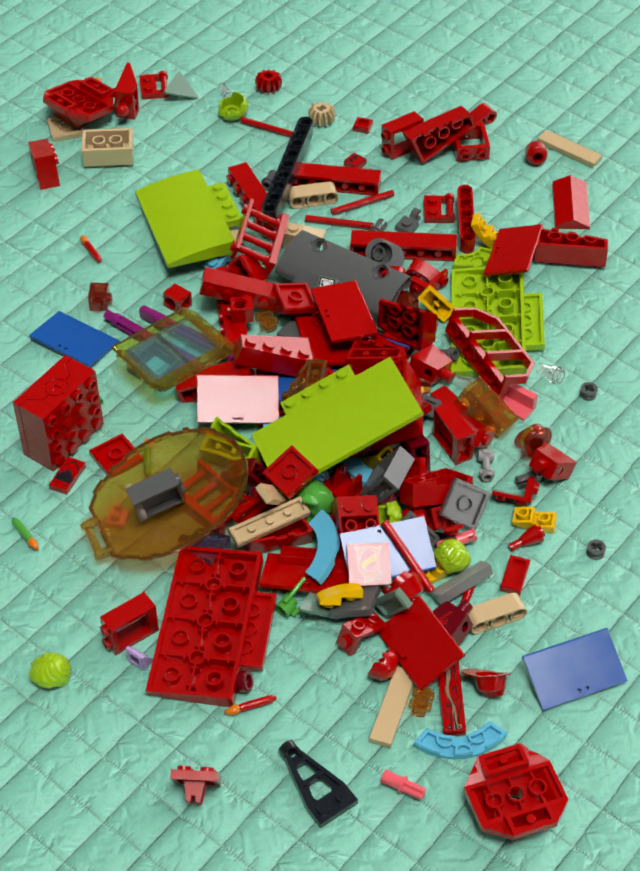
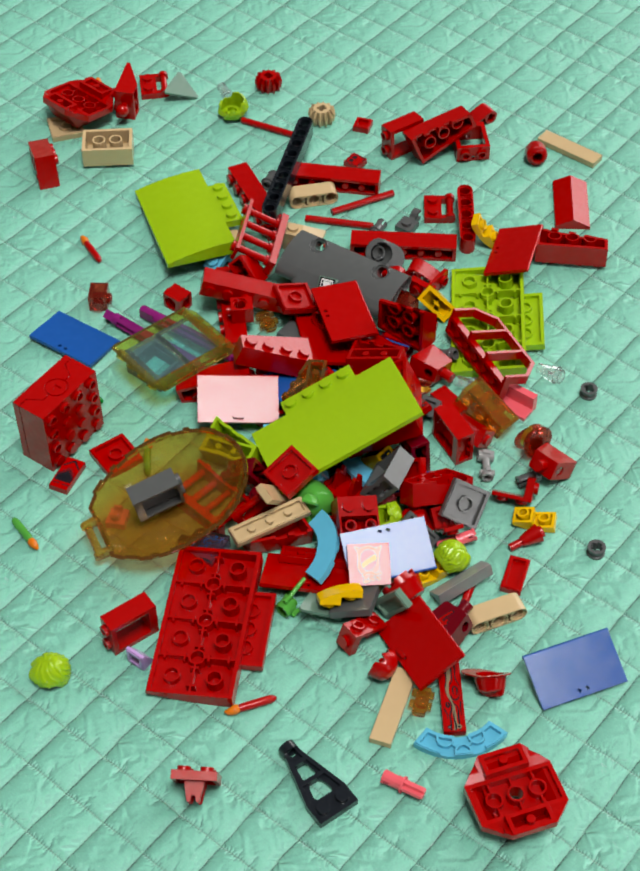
dark red tile [236,670,253,693] -> none
red bar [381,520,435,594] -> none
lime tile [452,247,492,269] -> none

